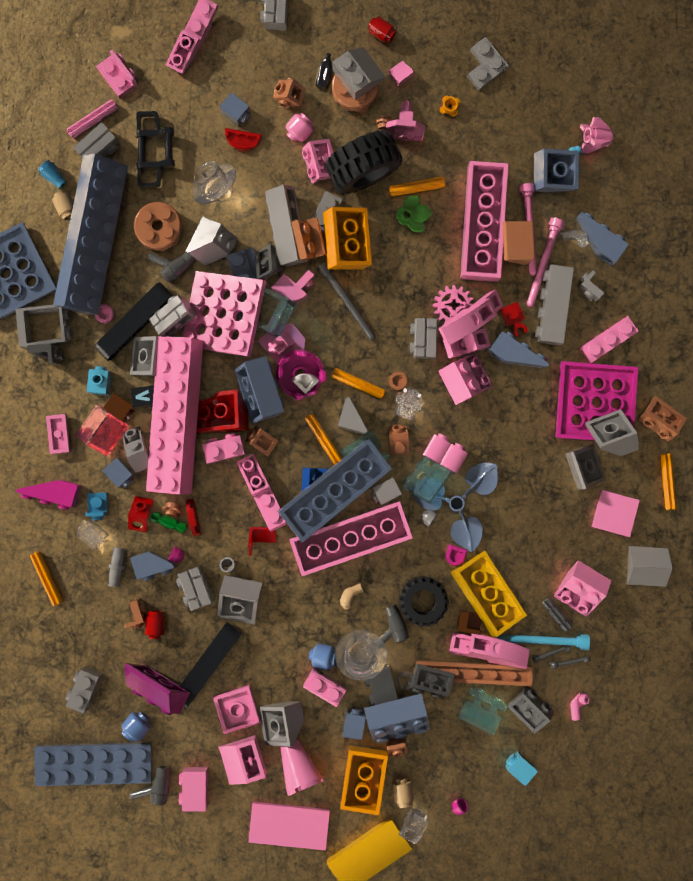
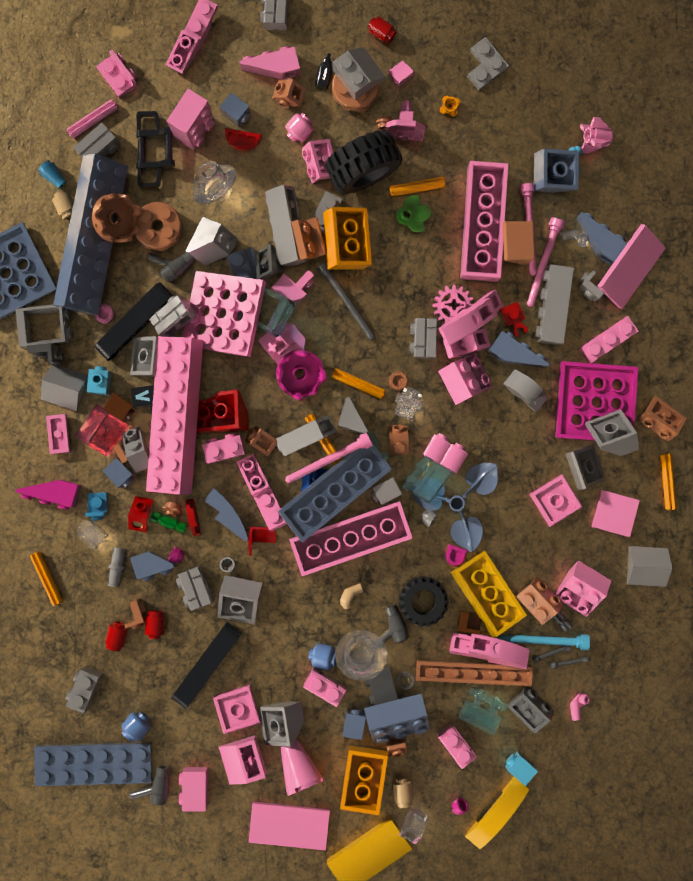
magenta slope [125,663,190,715] -> none
sand blue brick [234,356,284,424] -> none
white tile [292,374,319,394] -> none
dark grey bracket [408,663,454,699] -> none
none -> light grey slope [41,364,88,412]
none -> nougat plate [92,193,142,243]
none -> red brick [105,621,128,652]
none -> nougat tile [113,443,129,464]
none -> bright pink brick [167,89,215,151]
none -> sand blue slope [204,488,249,542]
none -> bright pink slope [239,46,301,80]
none -> light grey window [276,415,336,456]
none -> bright pink piece [286,432,373,483]
none -> bright pink brick [437,722,477,769]
none -> yellow slope [465,777,530,849]
none -> light grey brick [503,369,548,412]
none -> nougat bracket [516,577,563,625]
none -> bright pink tile [529,474,583,527]
none -> bright pink tile [598,224,665,309]

